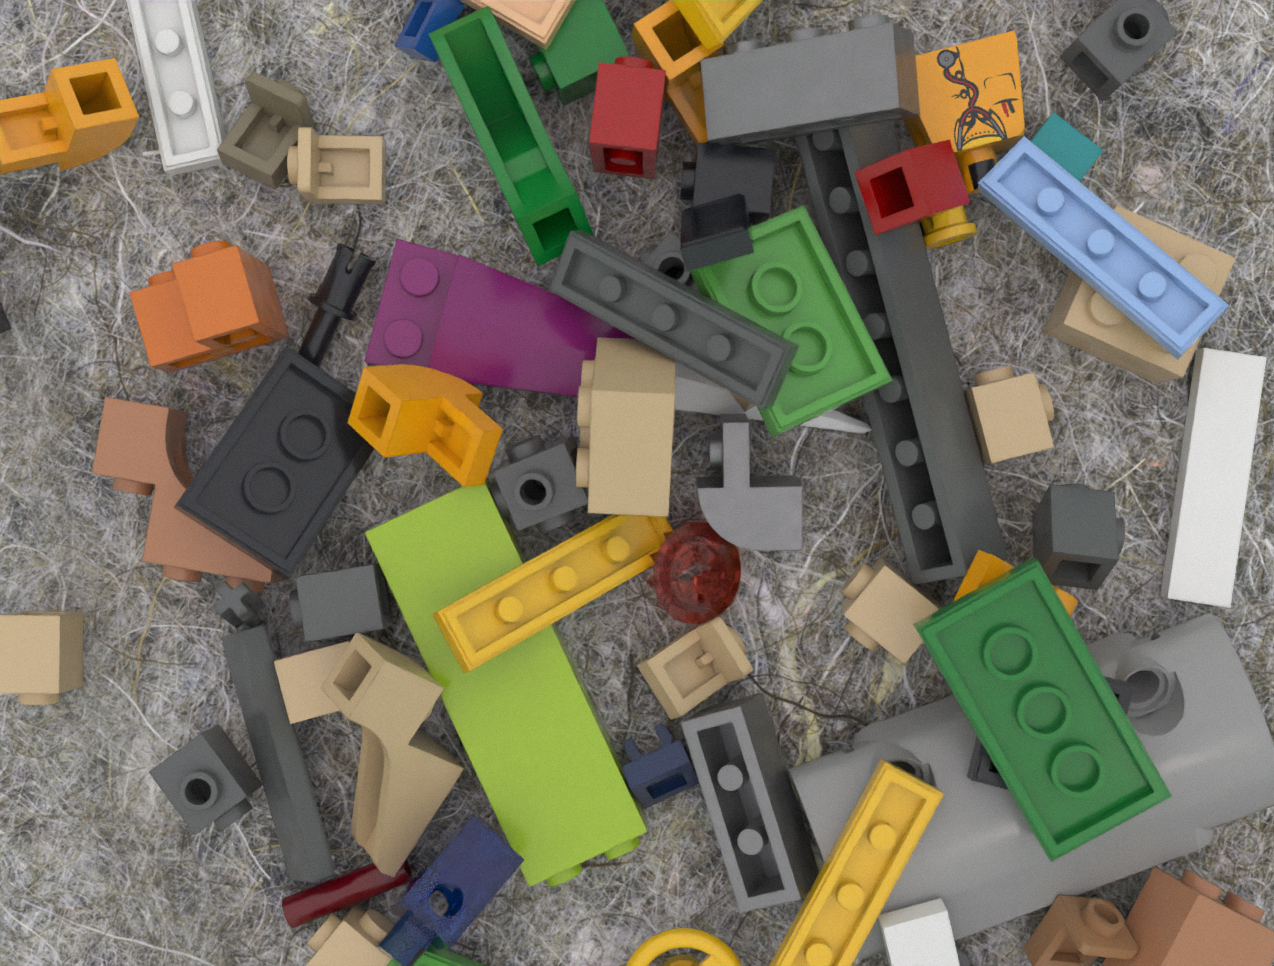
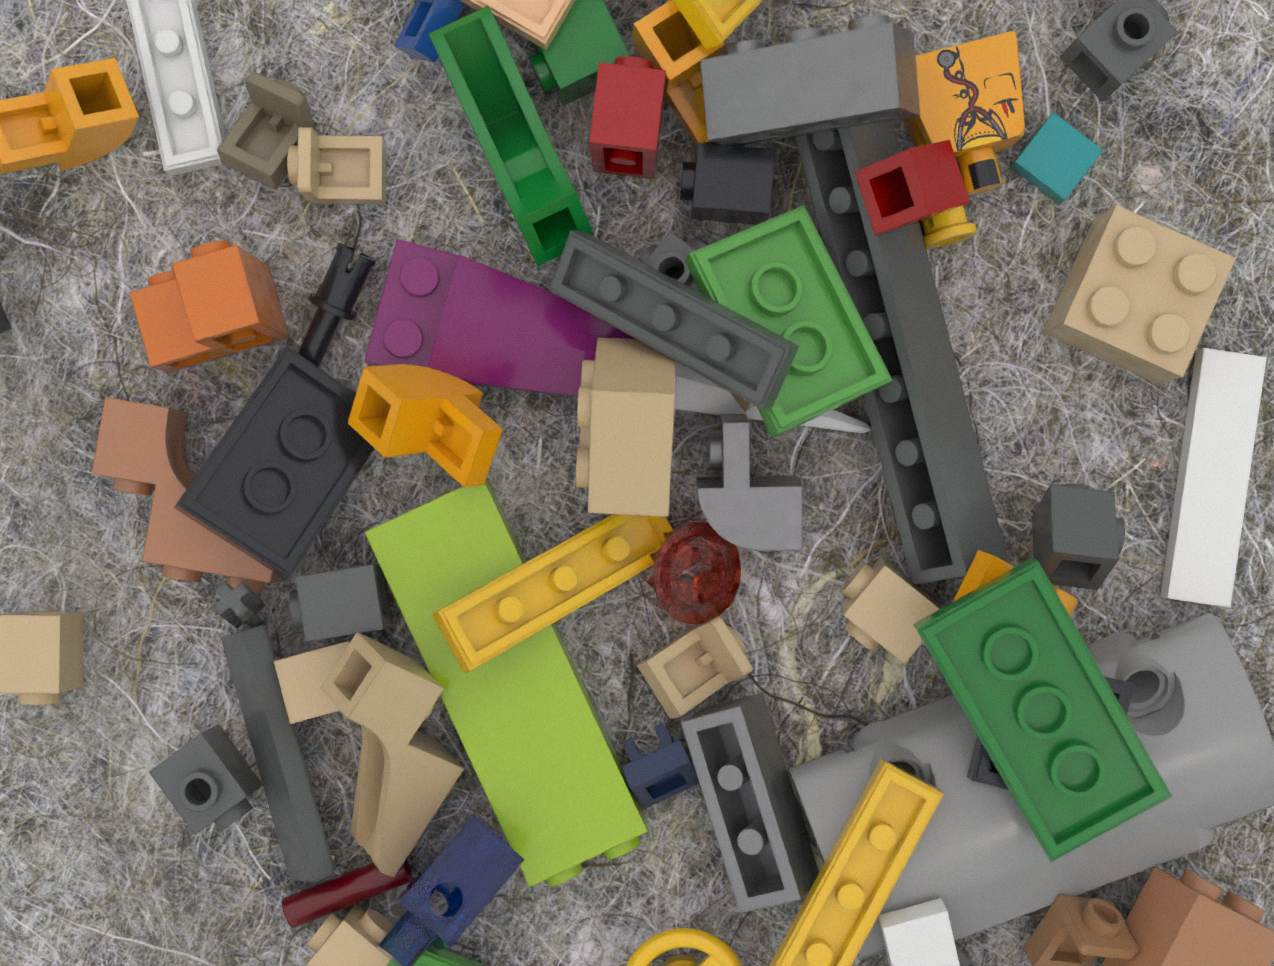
dark grey brick [491,433,589,533] -> none
black tile [680,193,754,271] -> none
tan brick [964,365,1054,465] -> none
light blue tile [978,136,1229,360] -> none

